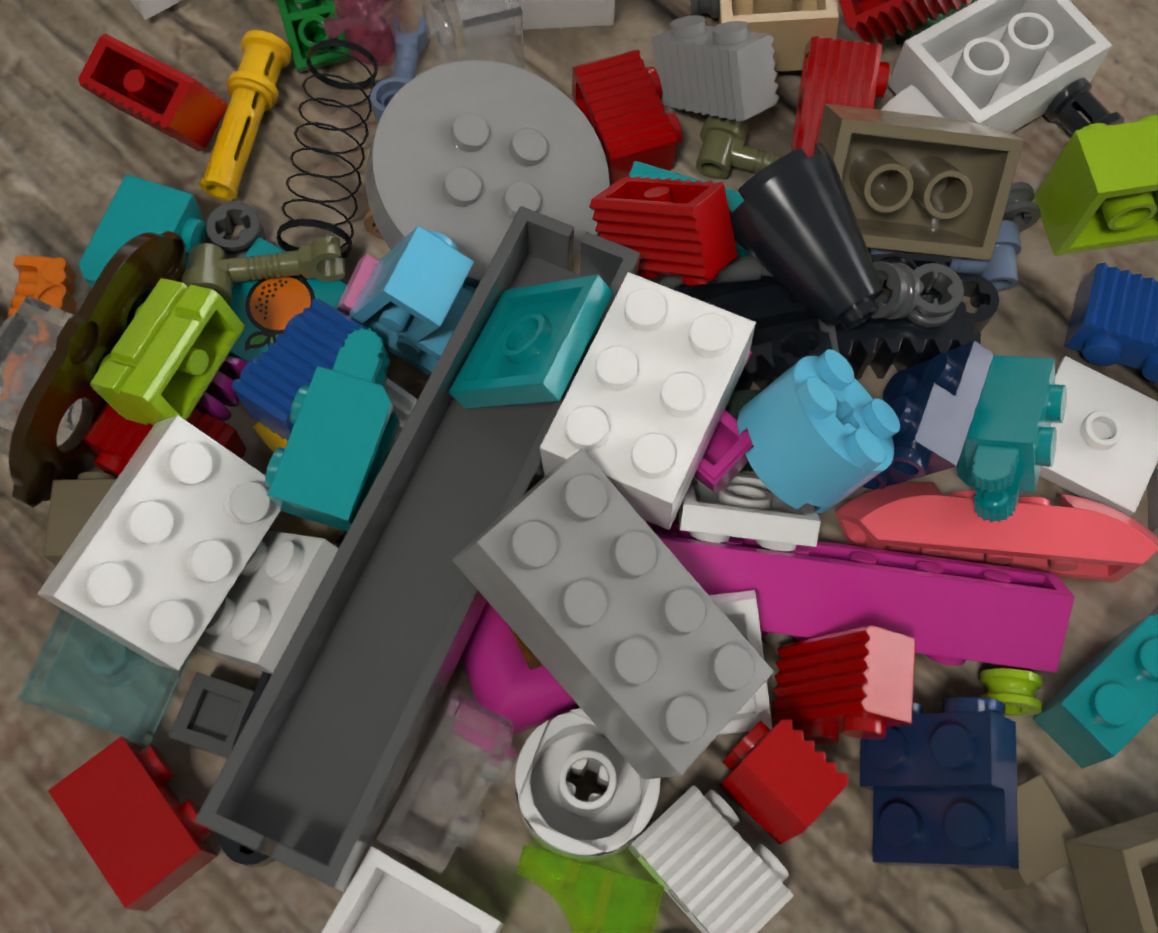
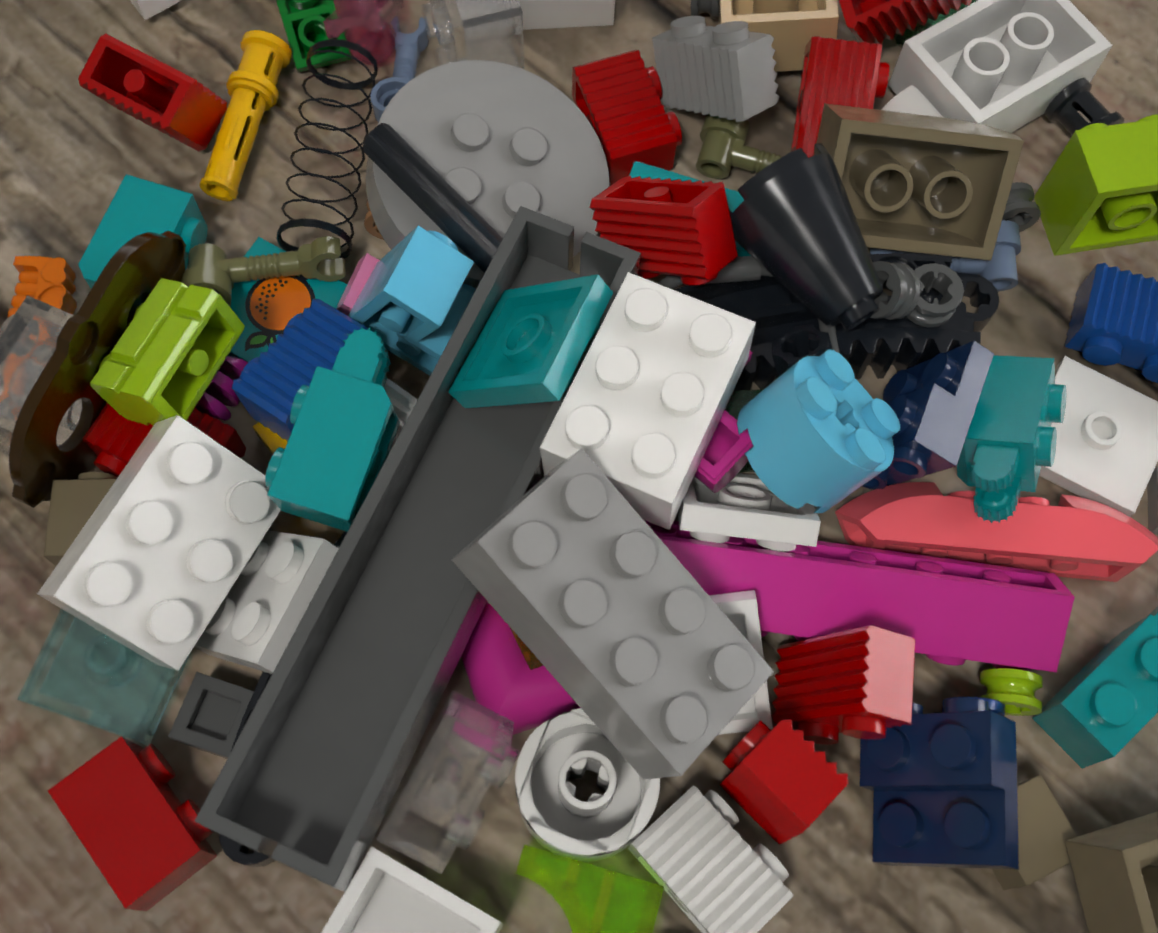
dark grey bush [206,202,266,259] -> none
none -> black axle [363,123,503,273]

